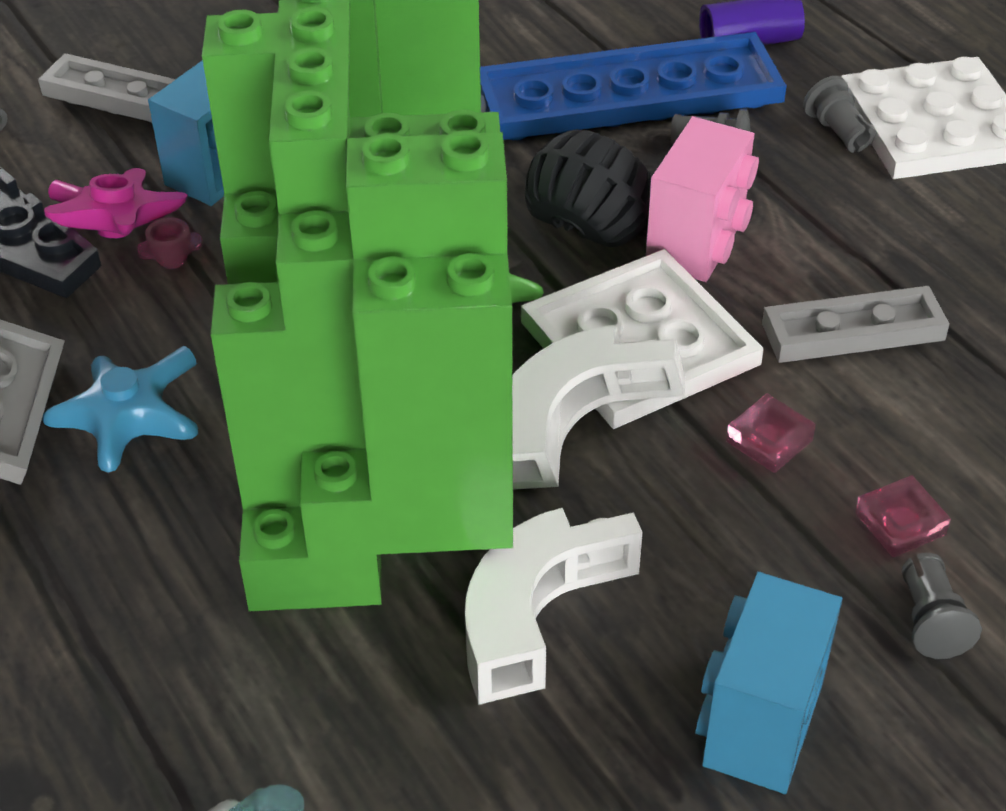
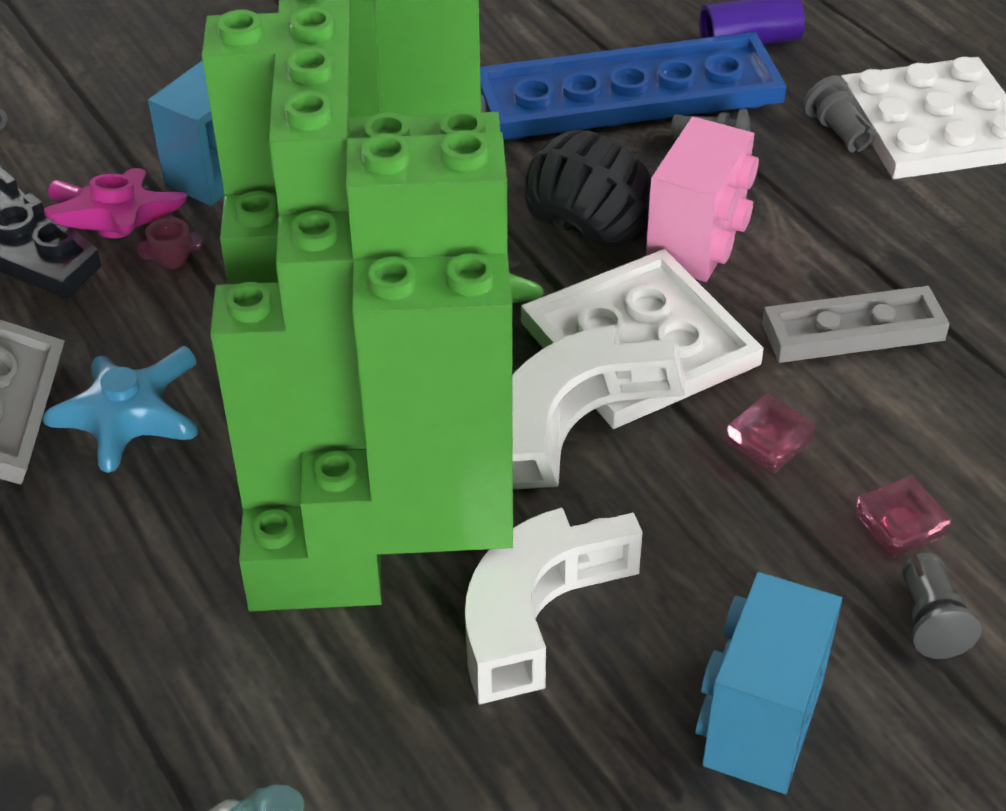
light grey plate [38,53,176,122] -> none

